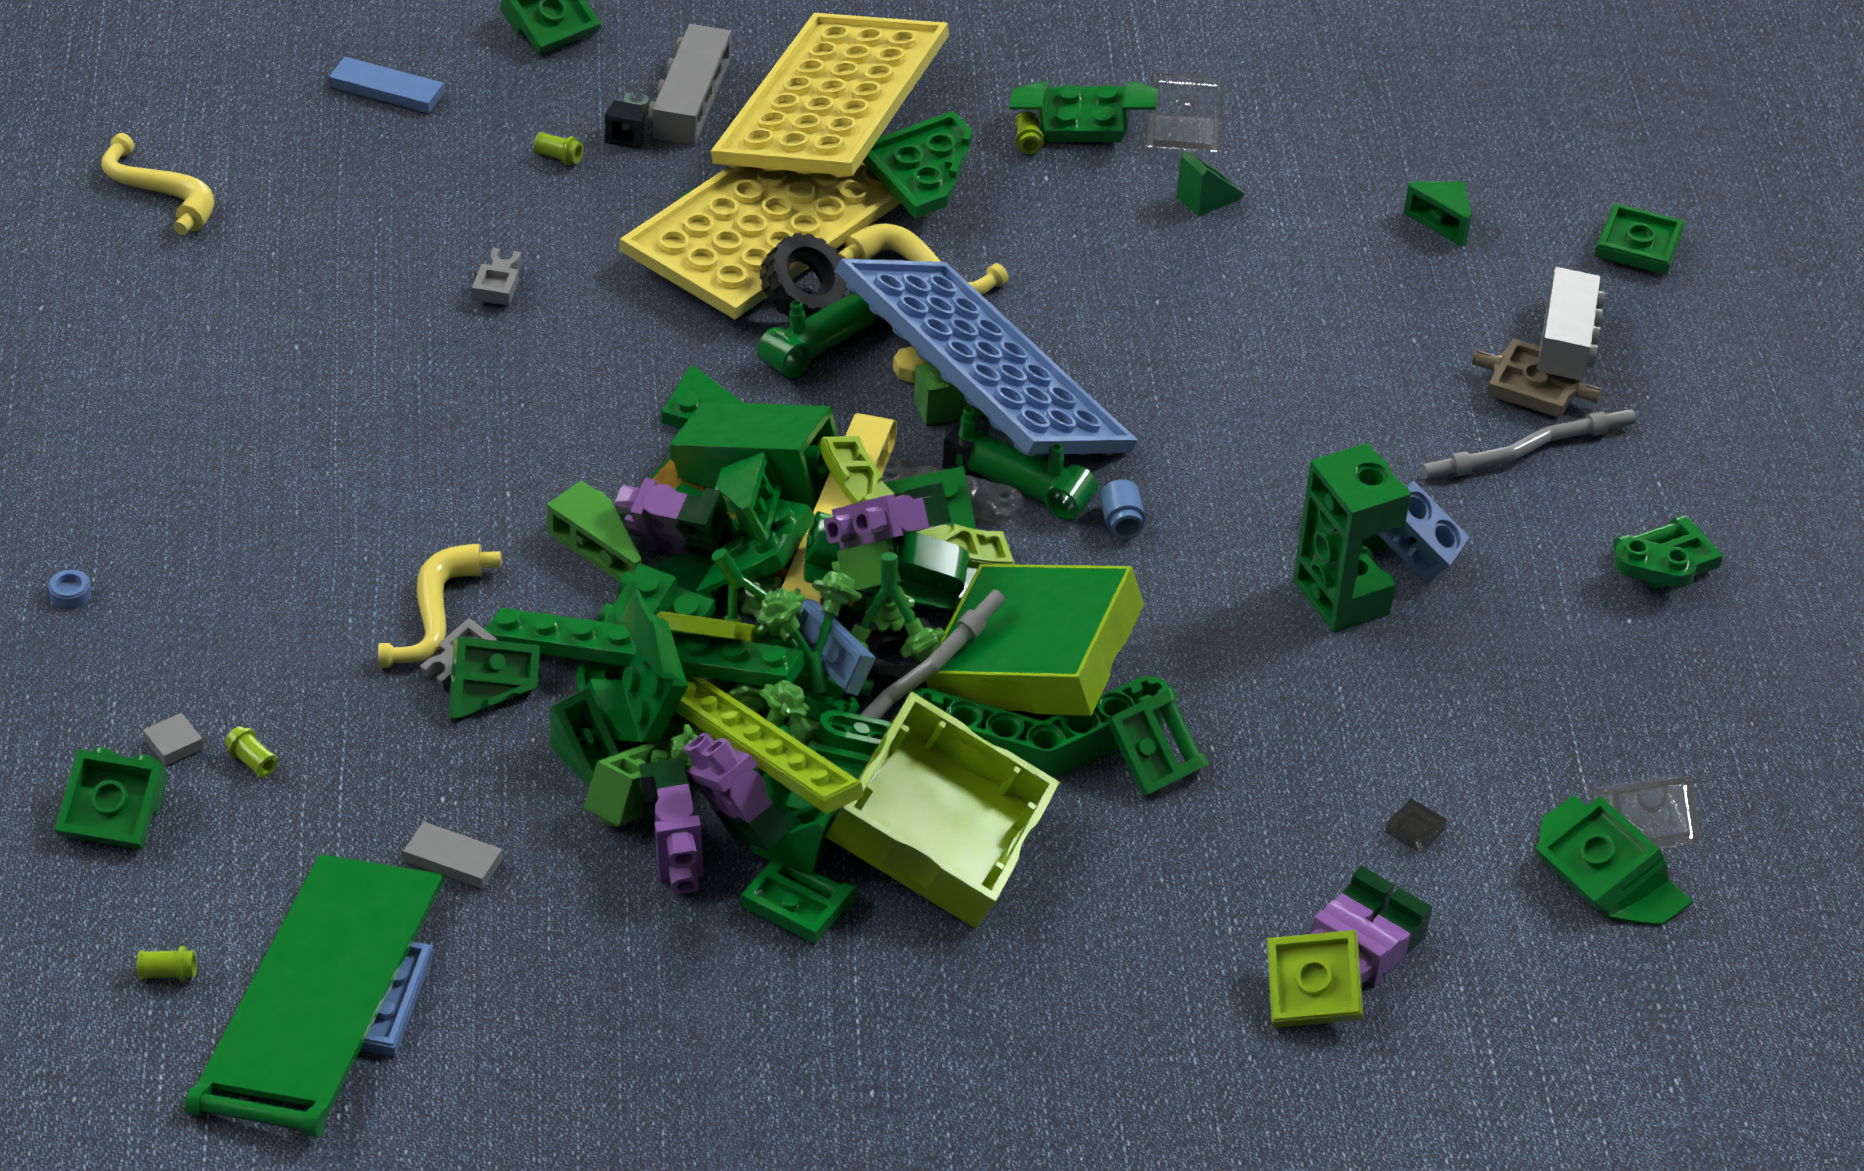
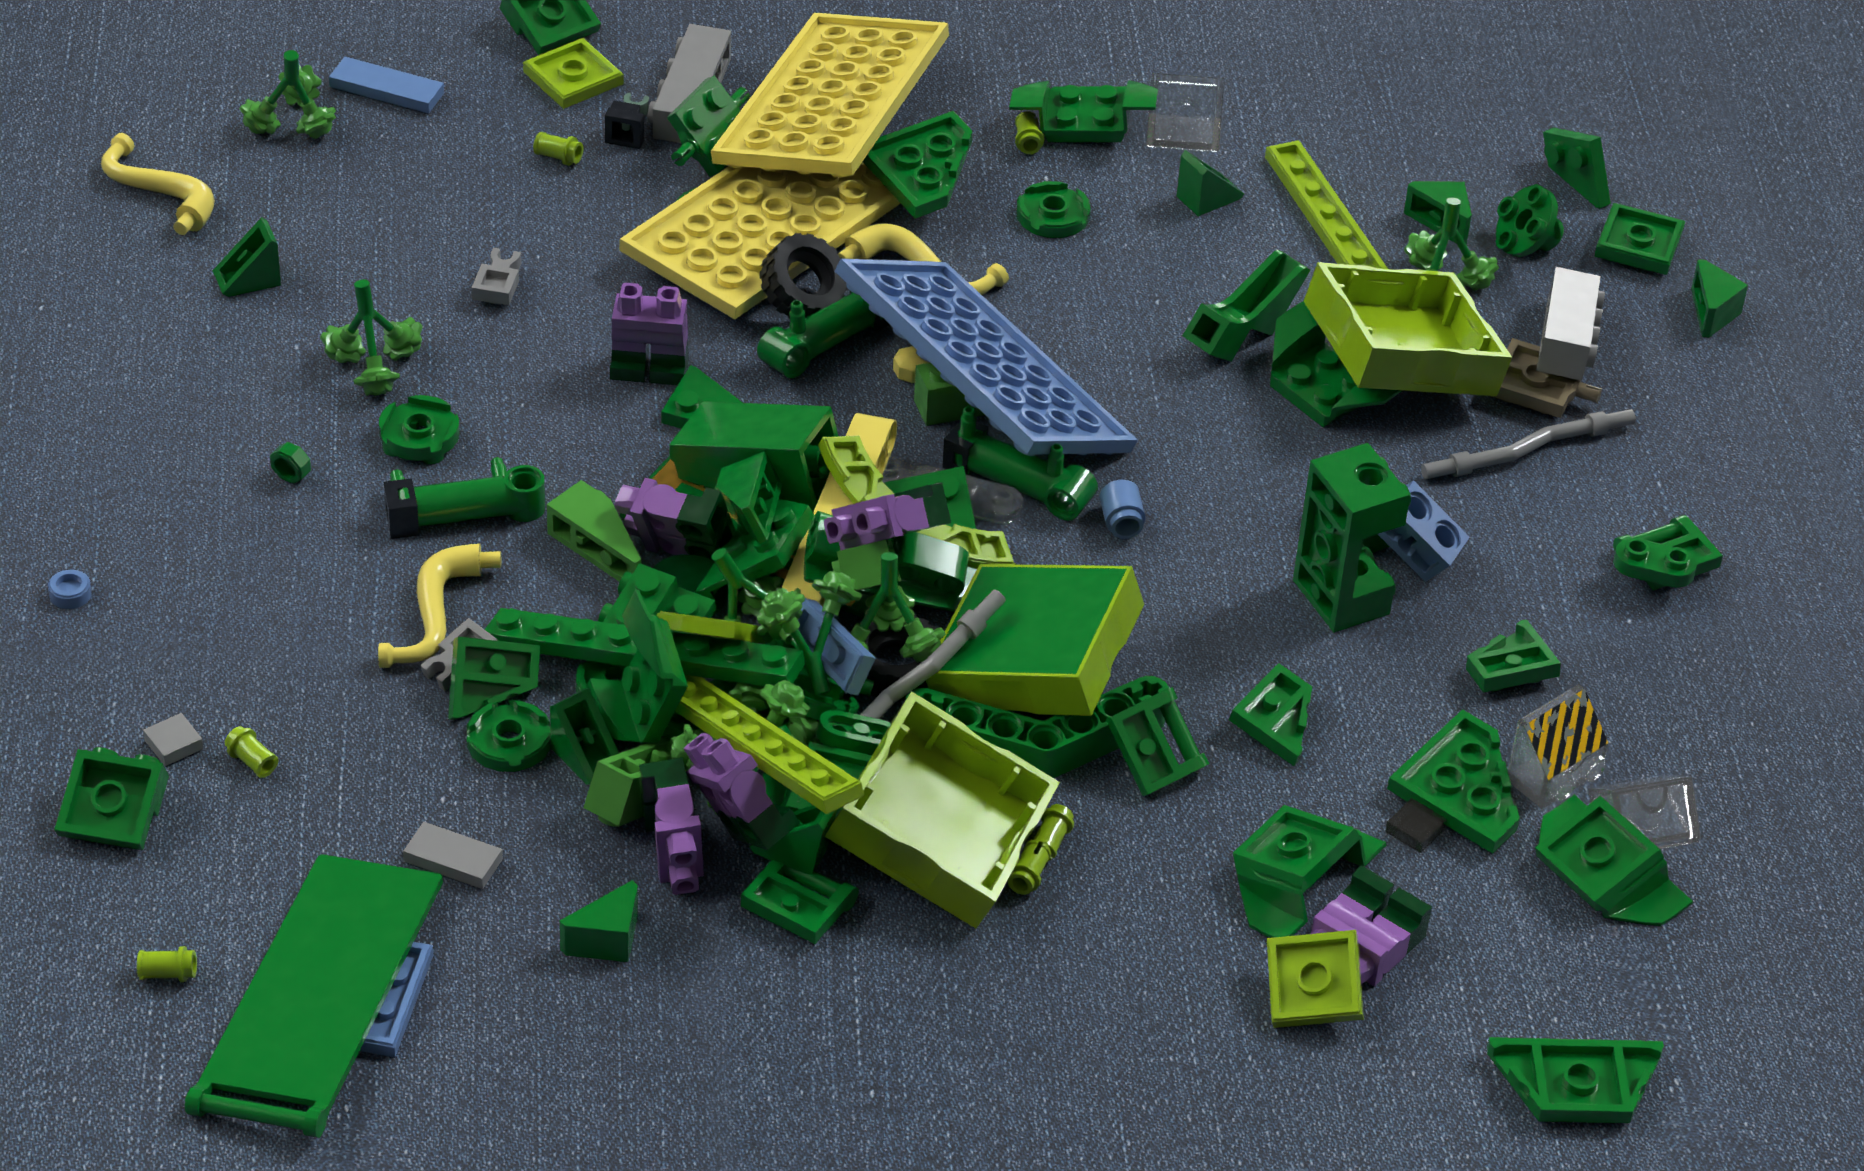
none -> green slope [212,217,281,297]
none -> bright green plant [239,50,336,139]
none -> green tile [270,442,311,484]
none -> bright green plant [320,279,423,396]
none -> green plate [379,395,460,464]
none -> green piece [383,457,545,539]
none -> green tile [466,700,551,772]
none -> lime tile [523,38,624,109]
none -> green slope [559,880,638,962]
none -> medium lavender hips [609,283,689,385]
none -> green plate [667,75,750,177]
none -> lime pin [1008,840,1052,895]
none -> green tile [1016,181,1091,238]
none -> lime pin [1034,804,1074,861]
none -> green arch [1182,250,1311,362]
none -> green wing [1229,663,1312,766]
none -> green piece [1233,805,1387,938]
none -> lime tile [1265,140,1388,269]
none -> green piece [1270,301,1403,428]
none -> lime tile [1304,262,1512,396]
none -> green plate [1387,709,1520,854]
none -> bright green plant [1404,197,1499,290]
none -> green wing [1466,619,1561,693]
none -> green wing [1486,1037,1664,1123]
none -> green plate [1496,184,1564,257]
none -> slope [1508,684,1608,809]
none -> green wing [1543,128,1611,208]
none -> green slope [1691,259,1748,338]

